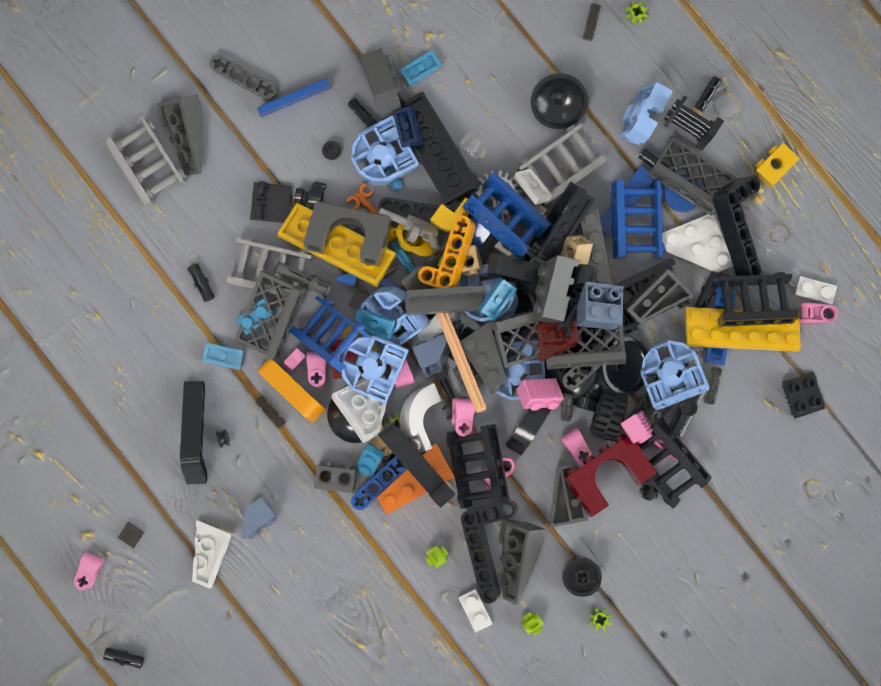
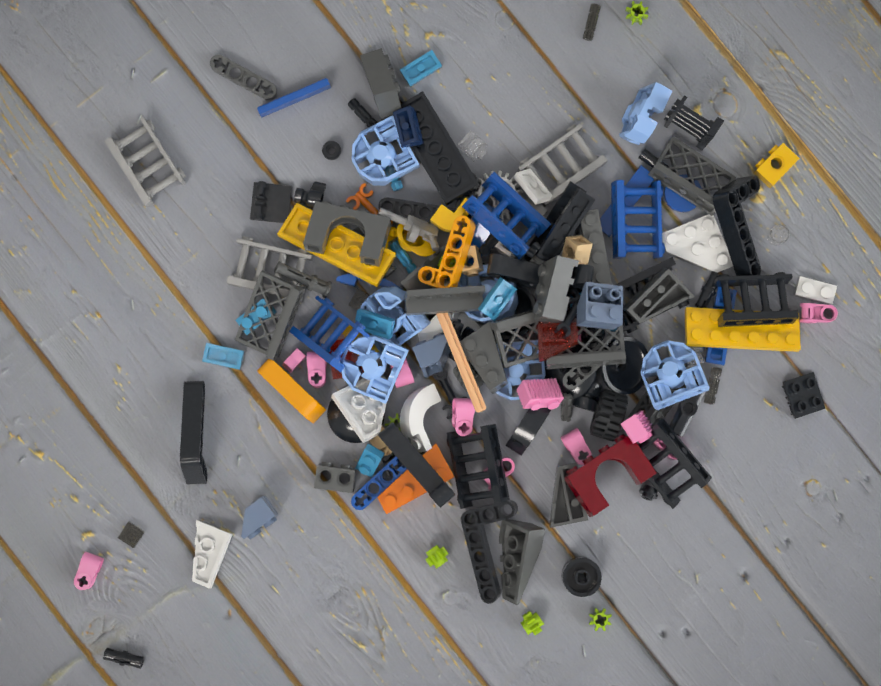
dark grey wedge [157,94,202,175] -> none
black pin [187,263,215,303] -> none
black bush [216,429,230,448] -> none
clear smoke axle [255,395,286,428] -> none
white plate [458,589,493,633] -> none
black dish [531,73,588,129] -> none
black axle [695,76,722,112] -> none

